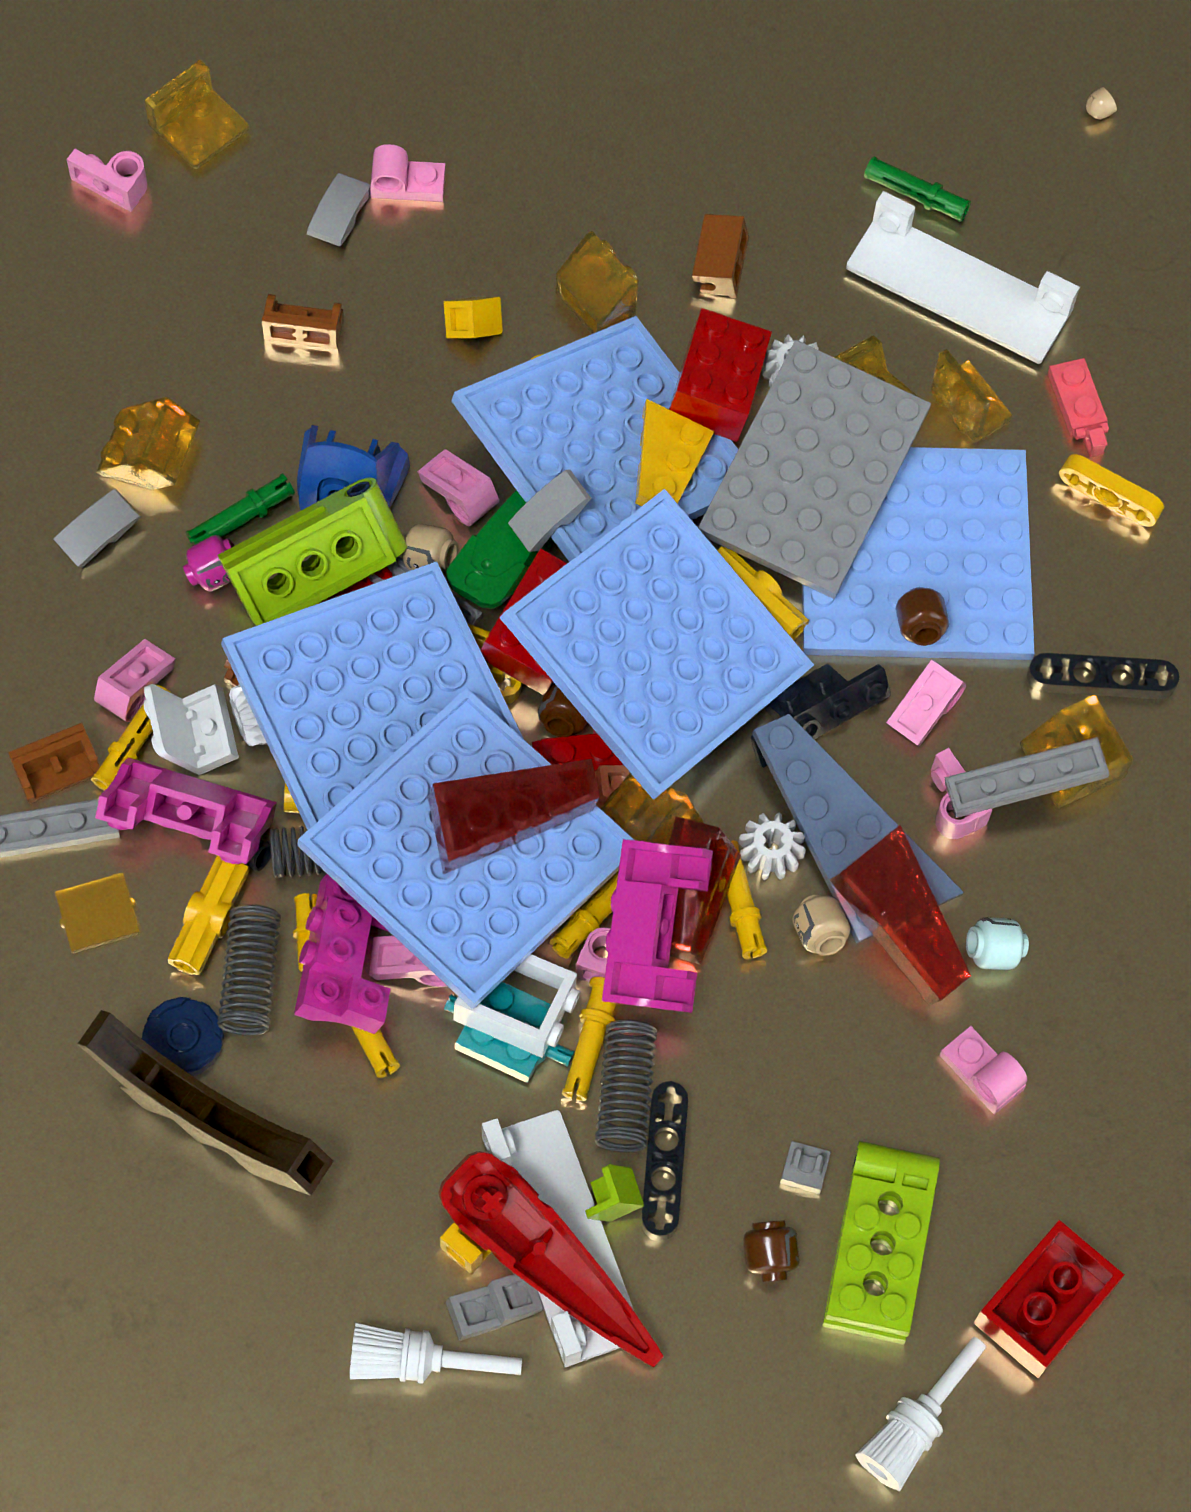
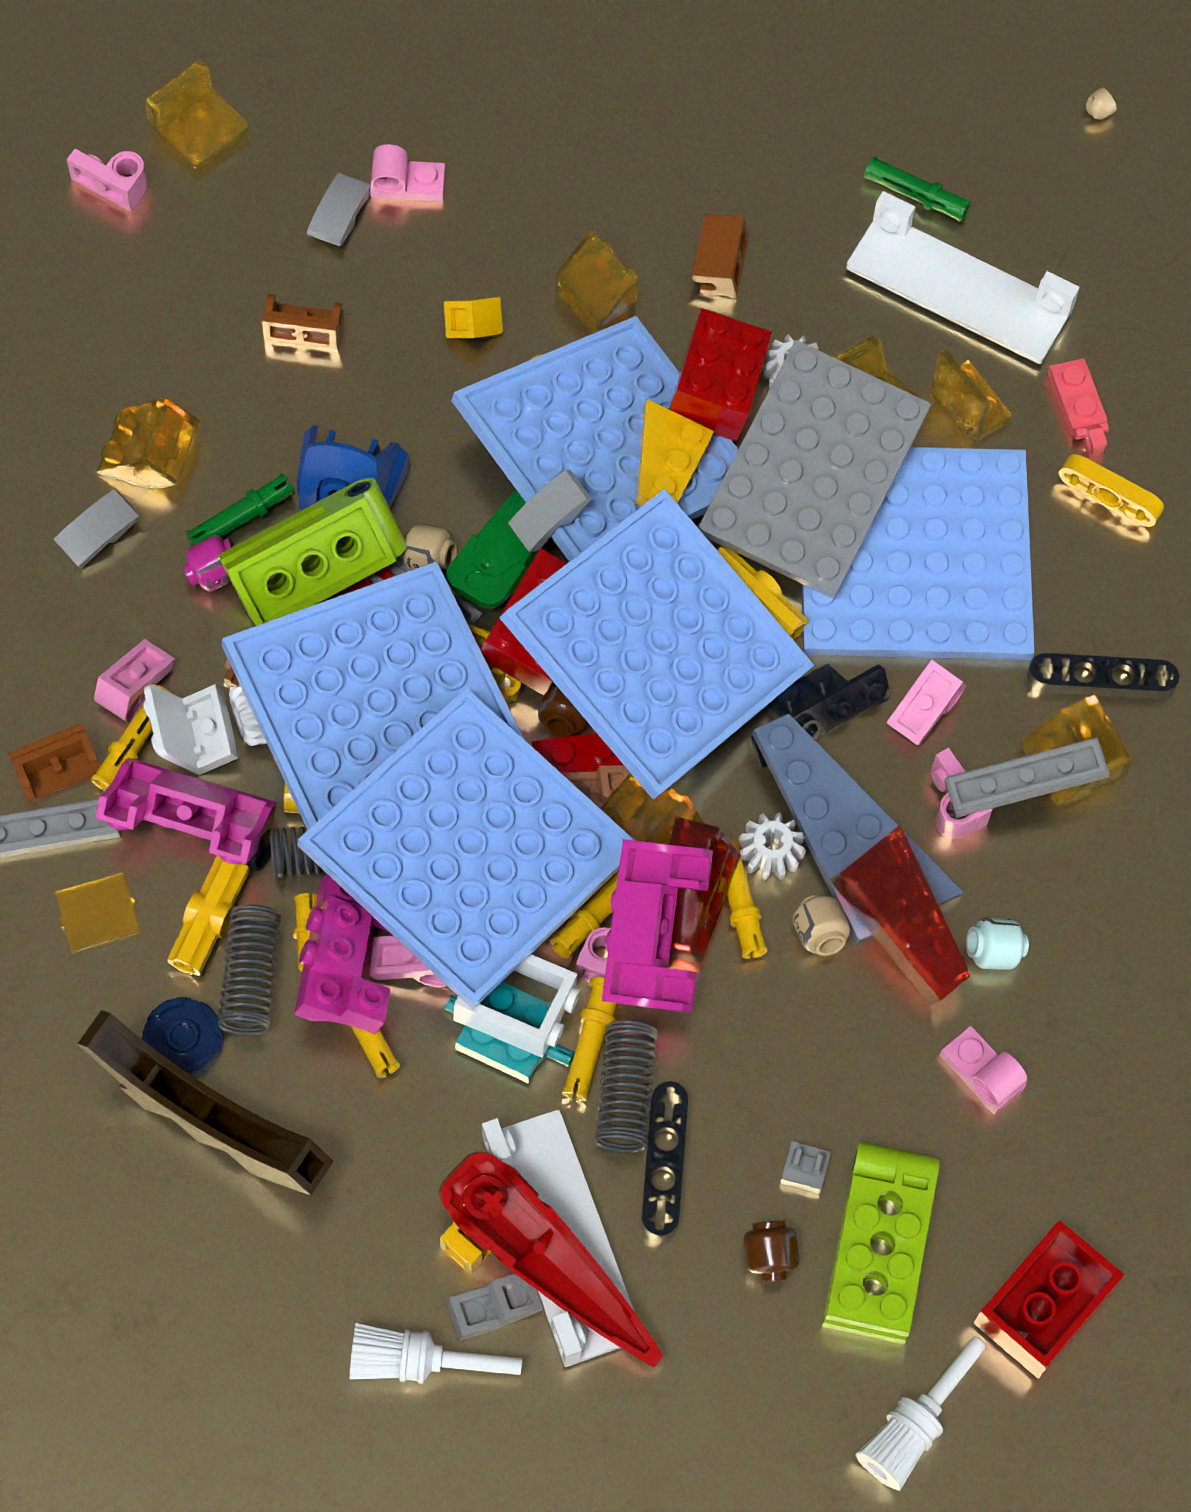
bright pink plate [417,449,499,526] -> none
clear red wedge [428,759,600,874] -> none
lime panel [585,1164,644,1222] -> none
reddish brown head [895,587,949,646] -> none

